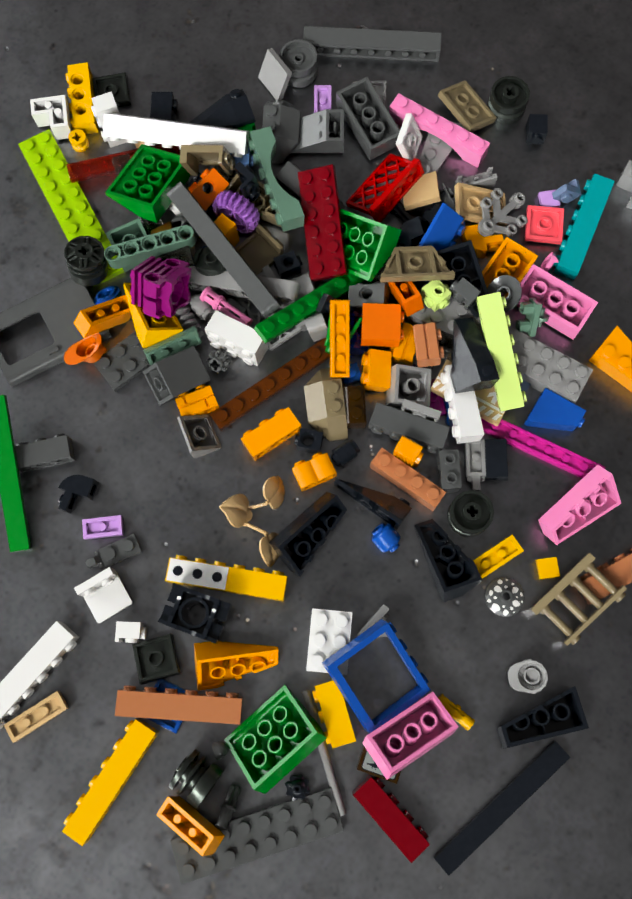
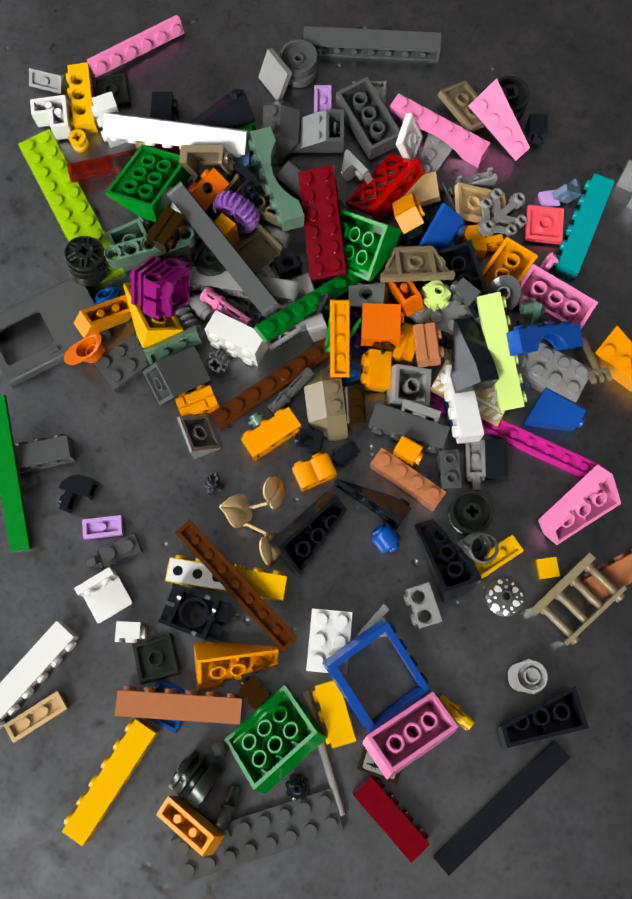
none -> light grey plate [29,67,64,94]
none -> bright pink plate [87,15,185,78]
none -> dark brown brick [146,206,188,254]
none -> reddish brown plate [175,519,299,653]
none -> black plant [204,472,224,495]
none -> dark brown brick [239,676,272,709]
none -> sand green plate [249,411,266,428]
none -> dark grey pin [267,367,315,414]
none -> light grey slope [341,149,373,184]
none -> dark brown plant [372,341,395,354]
none -> light orange brick [392,192,425,234]
none -> light grey brick [403,582,442,629]
none -> dark grey piece [457,531,499,564]
none -> bright pink wedge [468,78,530,161]
none -> blue arch [506,321,584,356]
none -> dark tan hinge [581,331,612,384]

